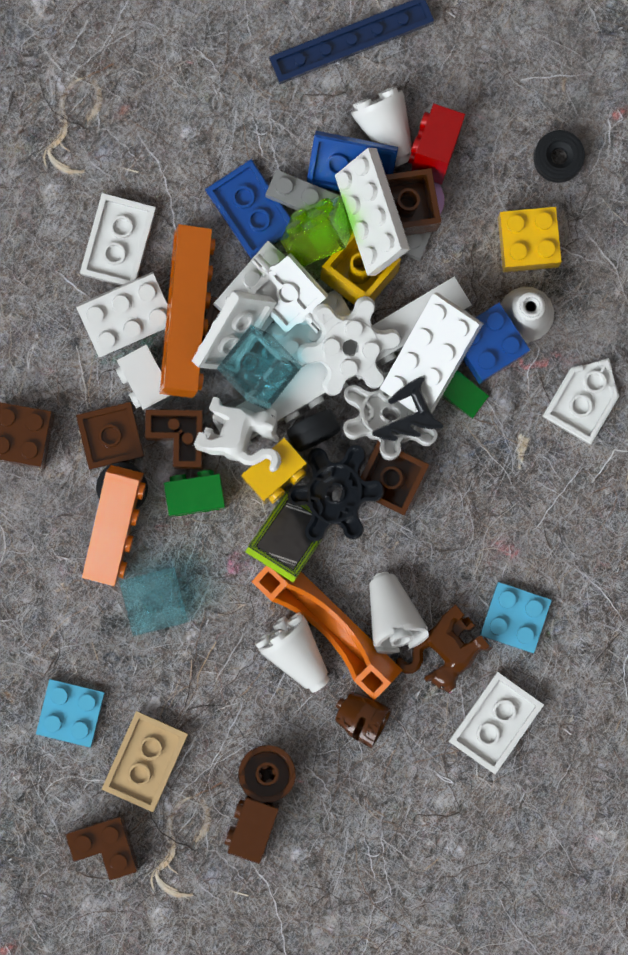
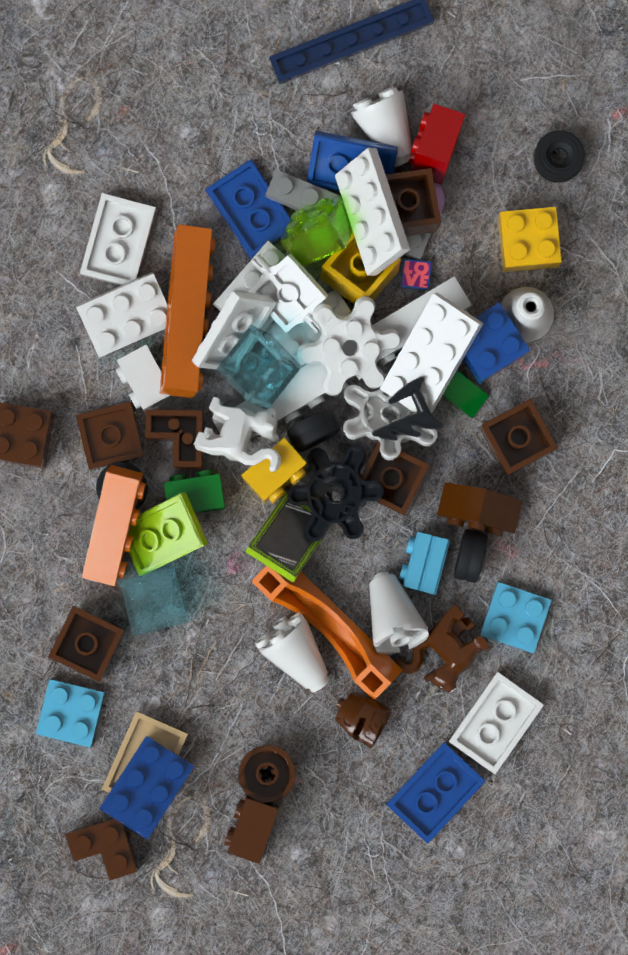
white tile [542,358,619,445] -> none
none -> reddish brown brick [48,606,127,682]
none -> blue plate [99,736,194,840]
none -> lime tile [129,492,208,577]
none -> blue plate [386,742,486,844]
none -> medium azure brick [399,532,450,596]
none -> tile [401,259,432,291]
none -> reddish brown brick [437,482,522,537]
none -> black tyre [454,529,488,583]
none -> reddish brown brick [479,398,558,477]

